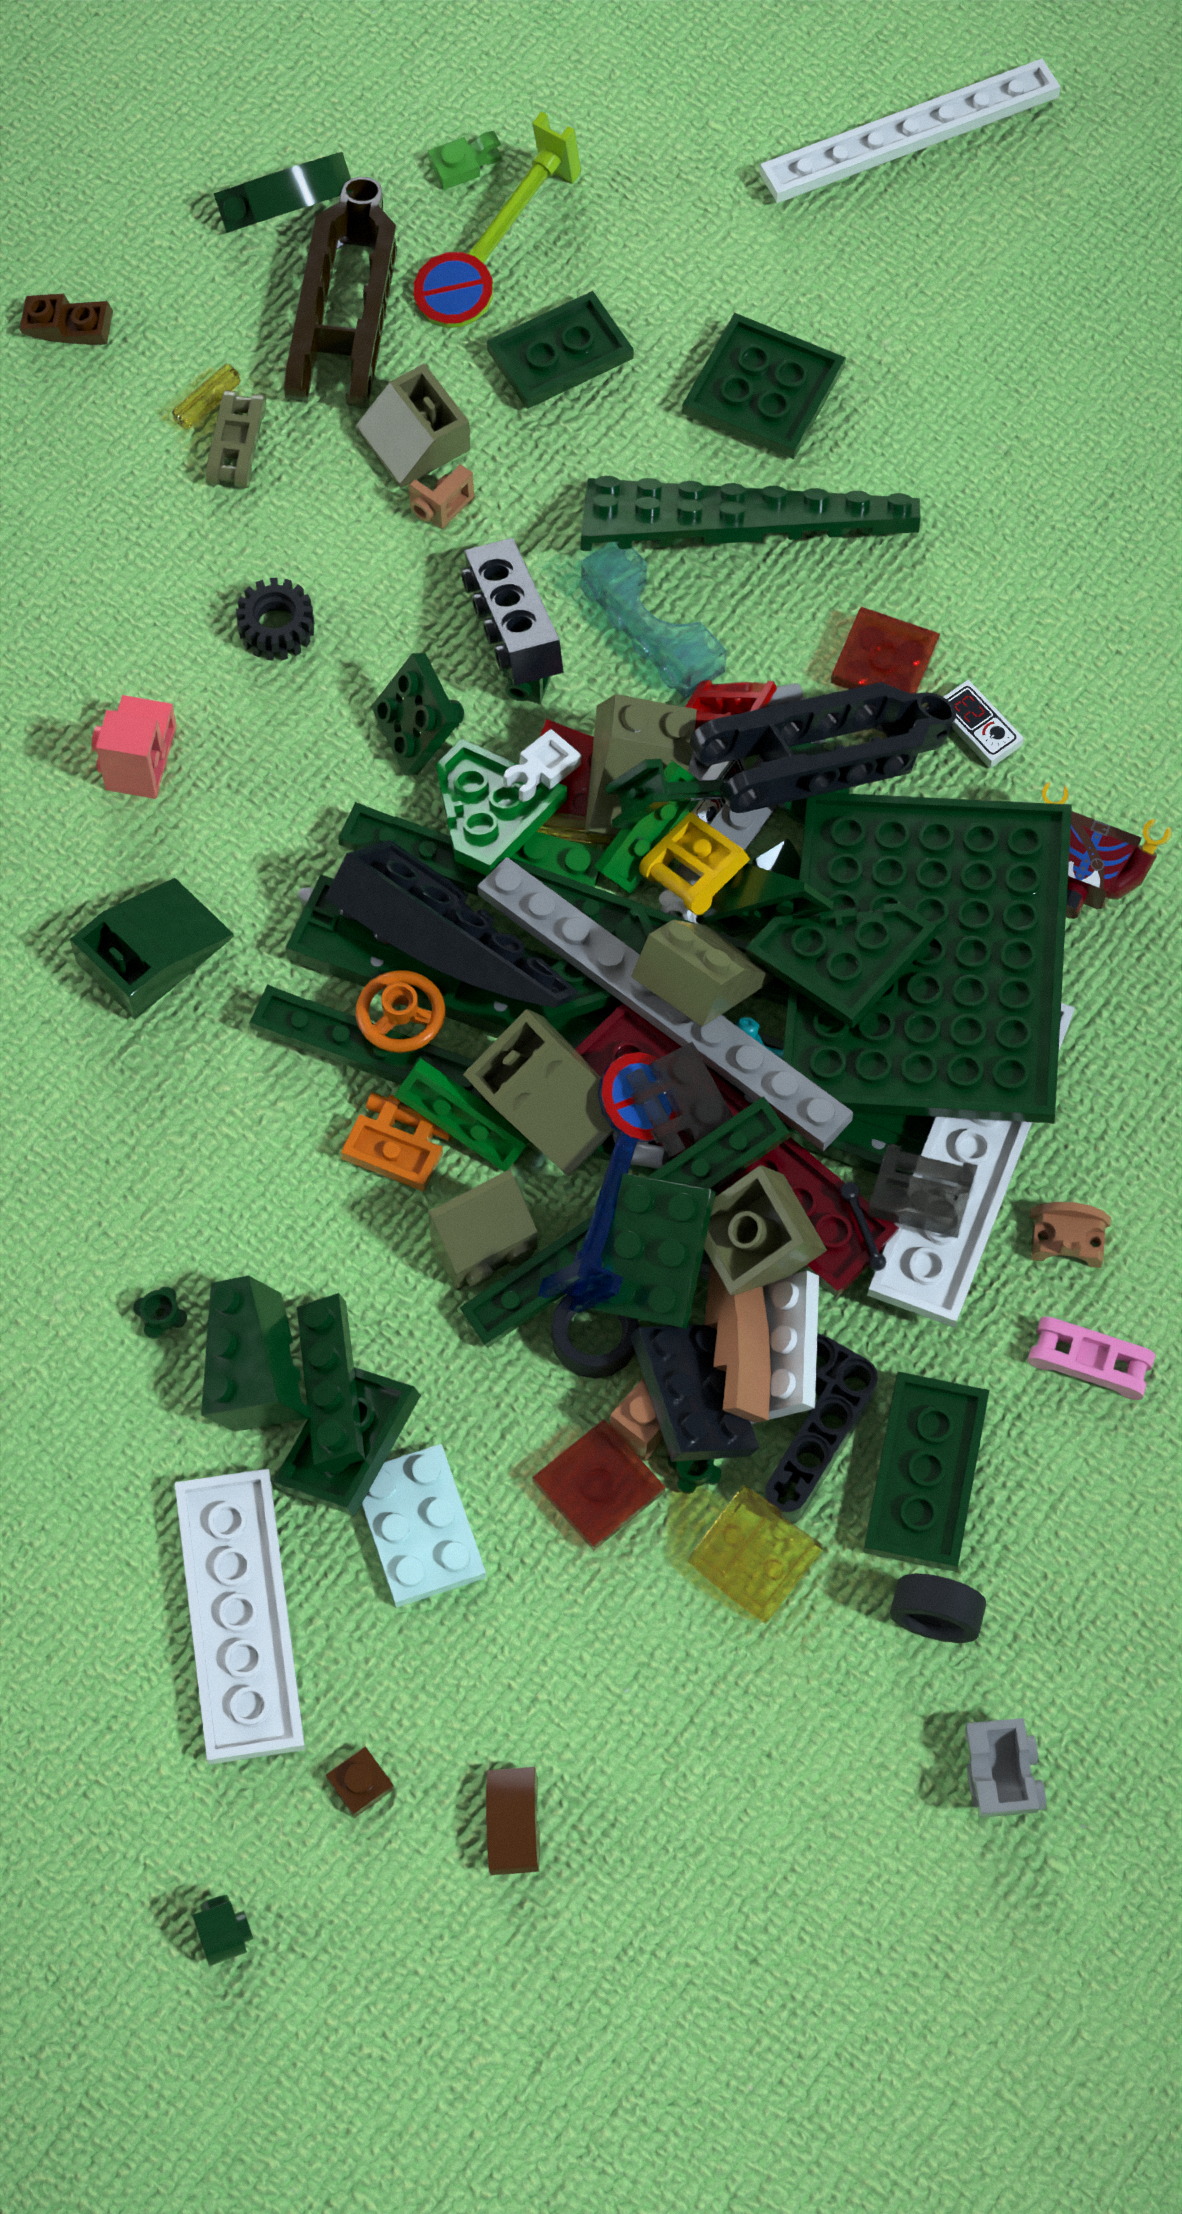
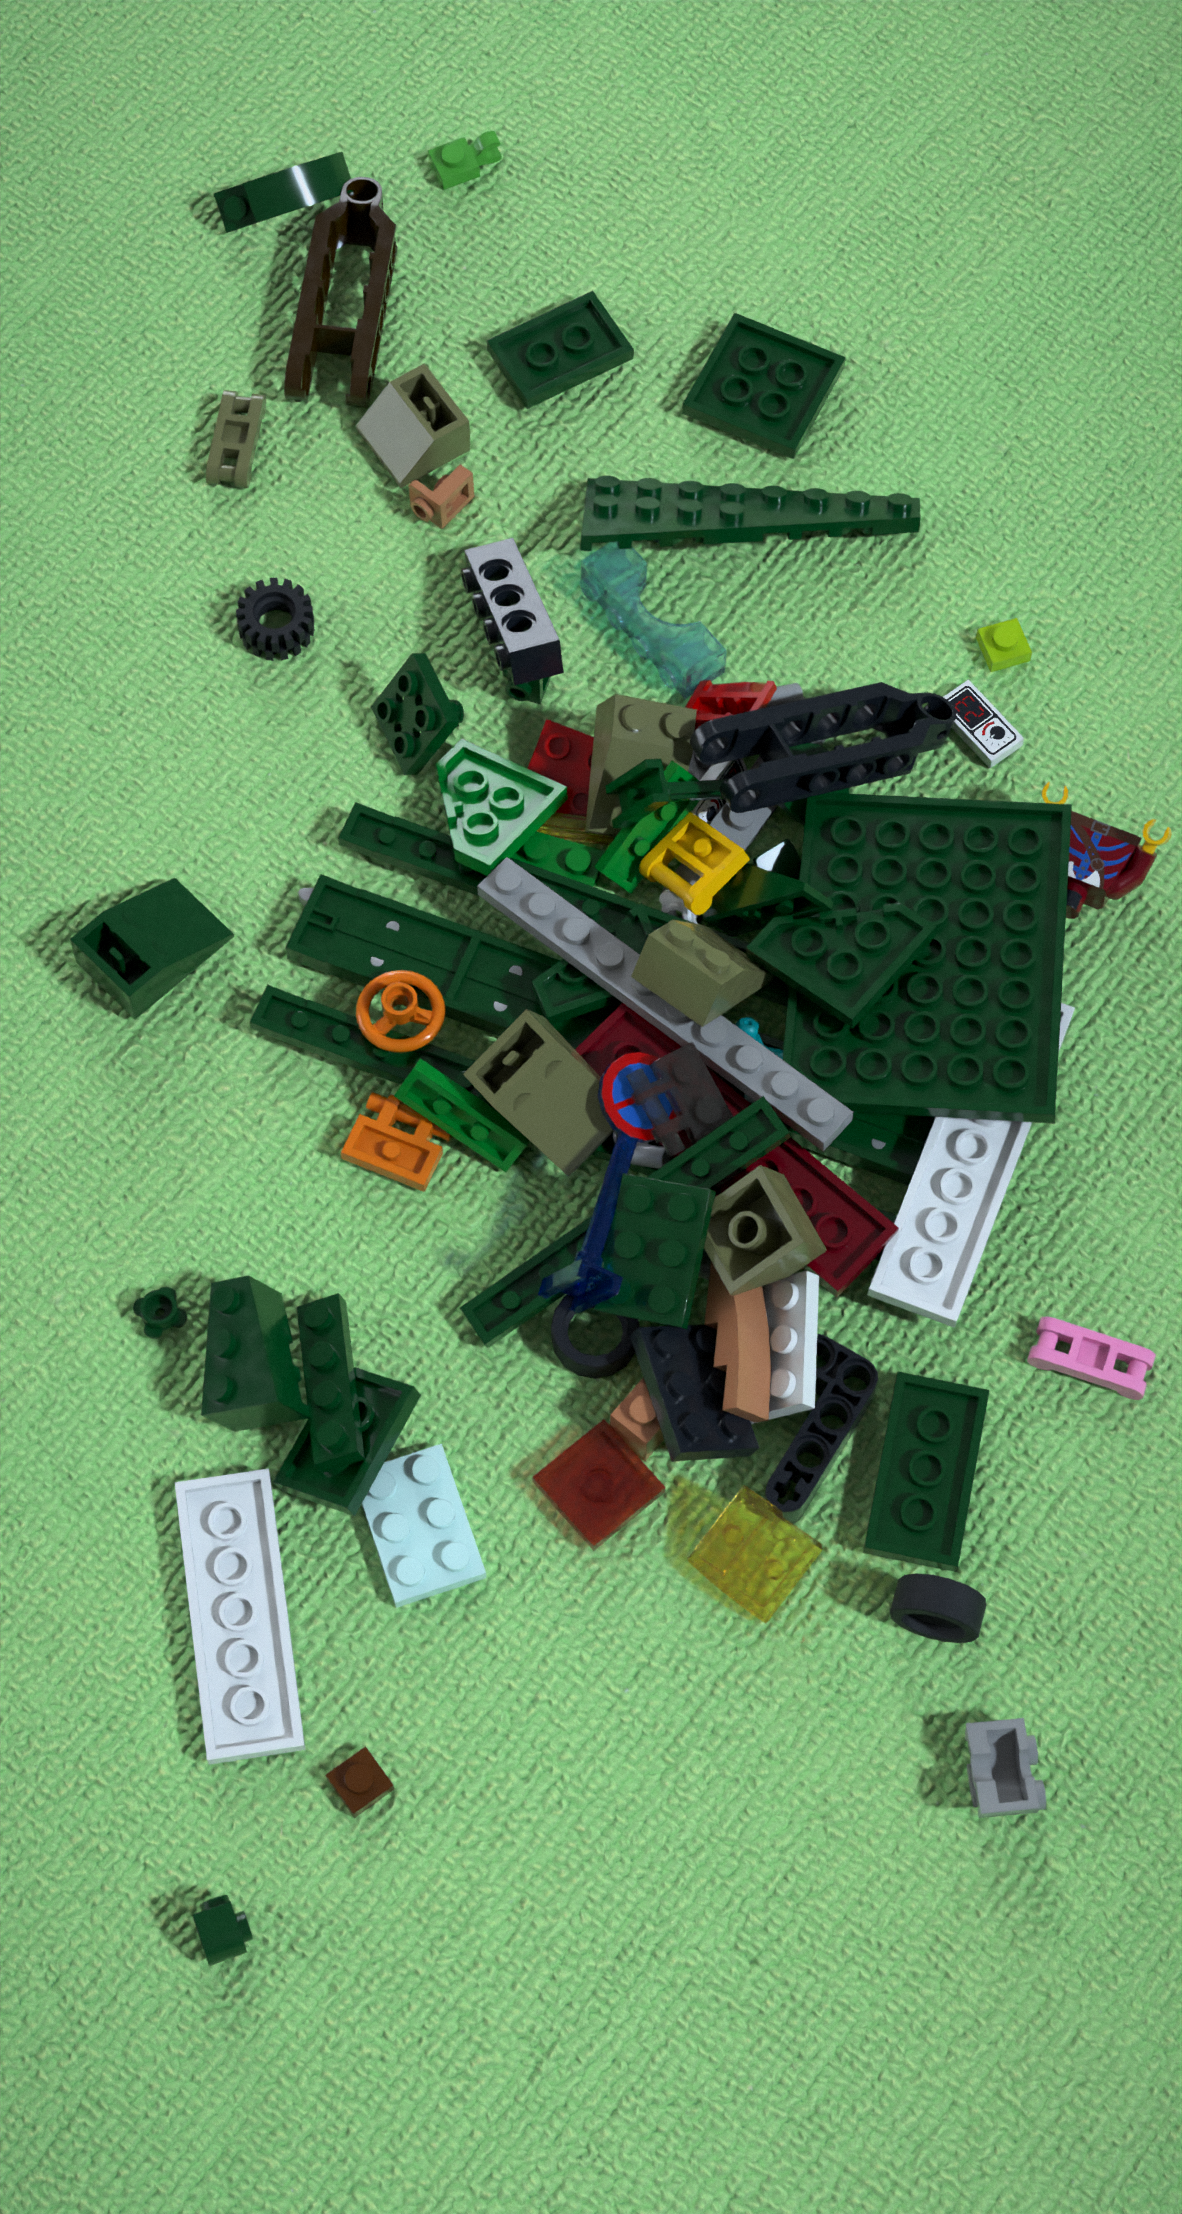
reddish brown slope [20,293,113,345] -> none
coral brick [92,695,177,799] -> none
clear yellow axle [172,364,241,429] -> none
black wedge [325,840,579,1008] -> none
piece [413,111,581,328] -> none
olive slope [428,1169,538,1290] -> none
reddish brown slope [486,1767,540,1876] -> none
white plate [503,729,582,802] -> none
dark green plate [668,1455,722,1494] -> none
white plate [759,59,1061,203] -> none
clear red plate [830,607,940,693] -> none
black hinge [840,1182,887,1271] -> none
clear smoke plate [868,1143,978,1238] -> none
nougat piece [1030,1202,1111,1268] -> none
none -> lime plate [976,618,1032,672]

